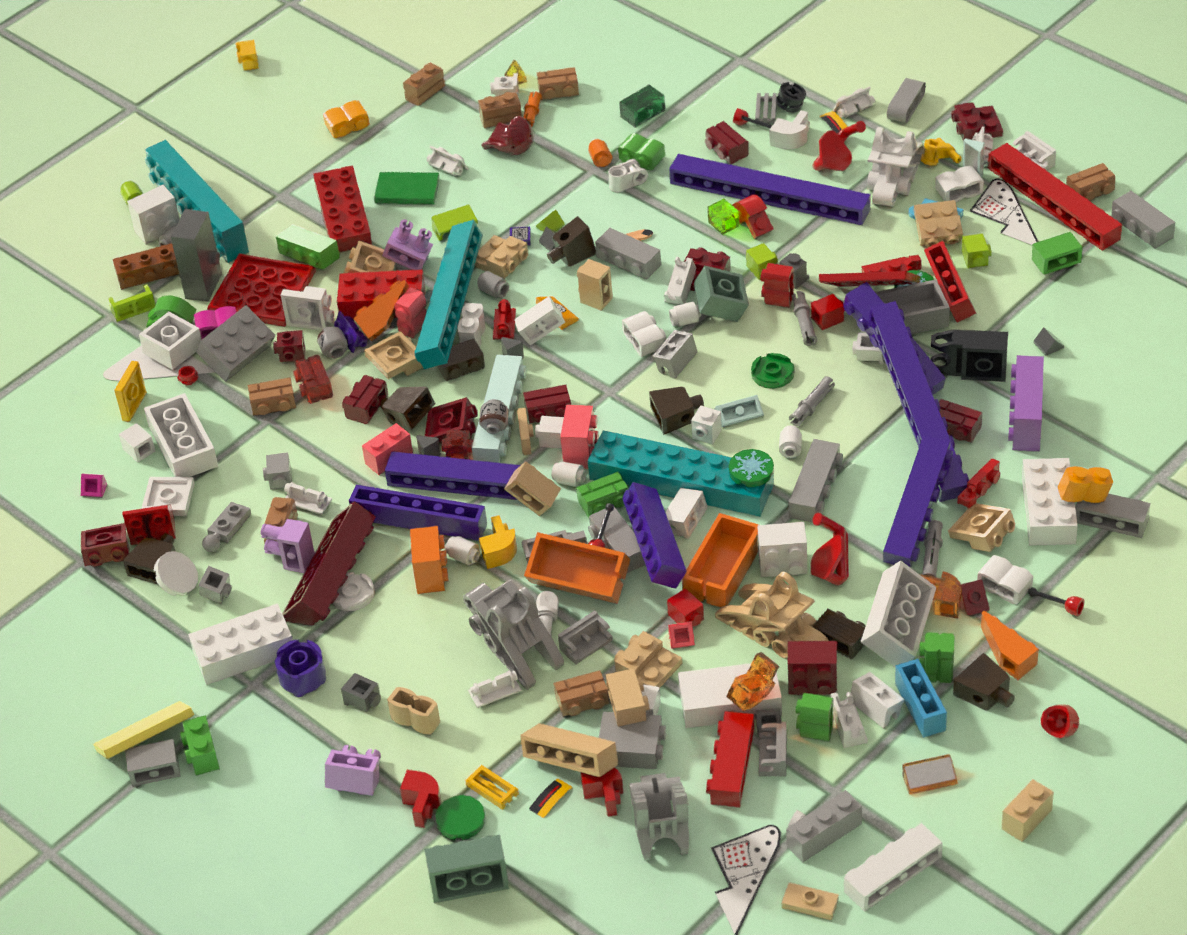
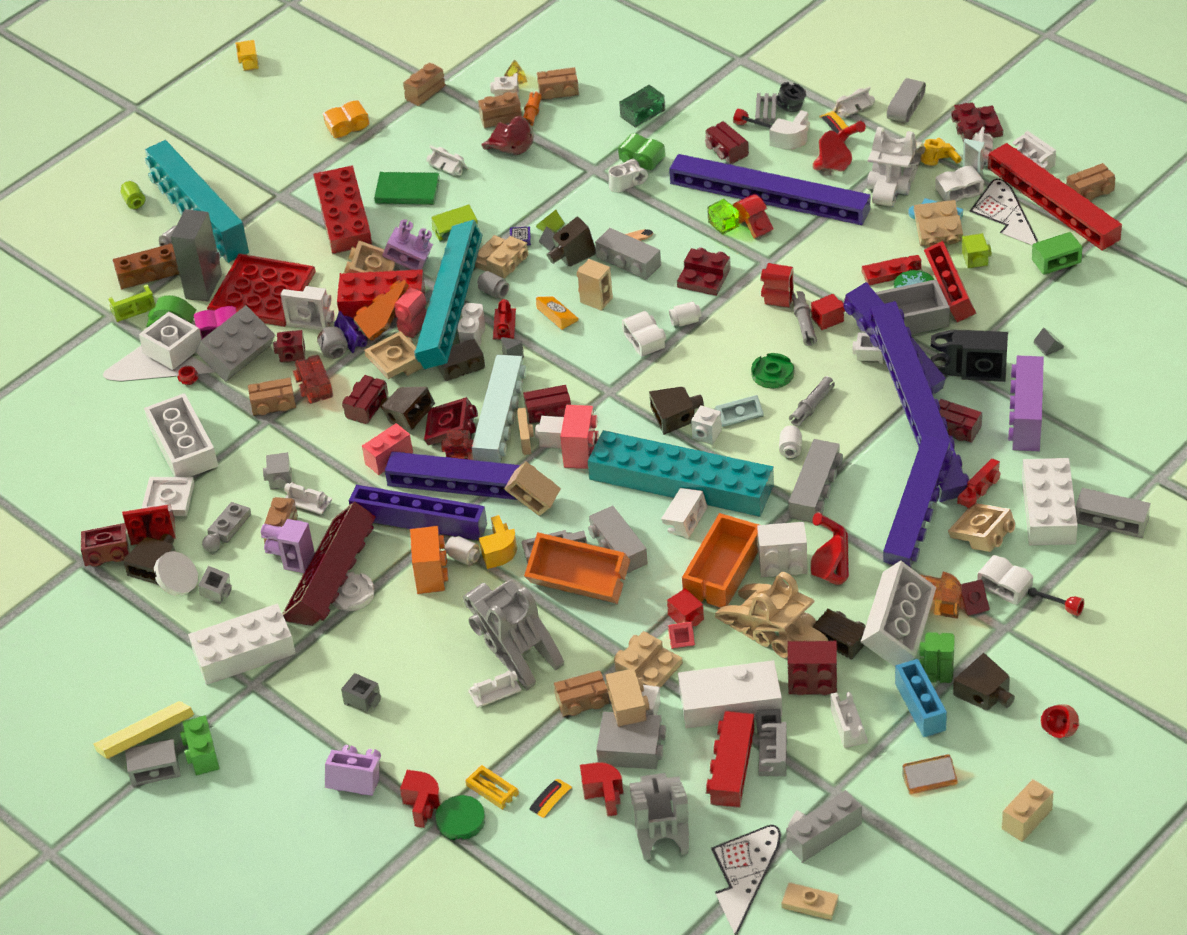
dark pink slope [81,473,107,497] -> none
yellow tile [114,361,147,422] -> none
white brick [119,423,156,463] -> none
white brick [127,185,179,244] -> none
bright green brick [275,224,340,270] -> none
dark purple brick [275,640,326,697] -> none
tan brick [387,687,440,734] -> none
dark grey slope [416,435,441,456] -> none
sand green brick [424,835,509,903] -> none
light grey head [479,399,509,434] -> none
white hinge [514,296,565,346] -> none
tan brick [520,723,618,777] -> none
white arm [536,591,559,636] -> none
white brick [551,461,587,487] -> none
light grey hinge [558,610,613,664] -> none
bright green brick [576,472,629,518] -> none
orange brick [588,139,612,167] -> none
black hinge [588,503,614,548] -> none
dark purple brick [623,482,687,589] -> none
light grey hinge [652,330,698,378] -> none
white hinge [664,257,696,305] -> none
sand green brick [694,266,749,322] -> none
clear orange brick [726,652,779,711] -> none
green tile [728,449,774,487] -> none
lime brick [746,243,778,280] -> none
dark grey brick [779,253,810,289] -> none
bright green brick [796,693,834,742] -> none
red tile [819,271,920,287] -> none
white brick [844,823,942,912] -> none
white hinge [850,672,904,728] -> none
light grey pin [922,520,943,583] -> none
orange slope [981,611,1039,680] -> none
light orange brick [1058,466,1114,503] -> none
light grey brick [1111,191,1175,249] -> none

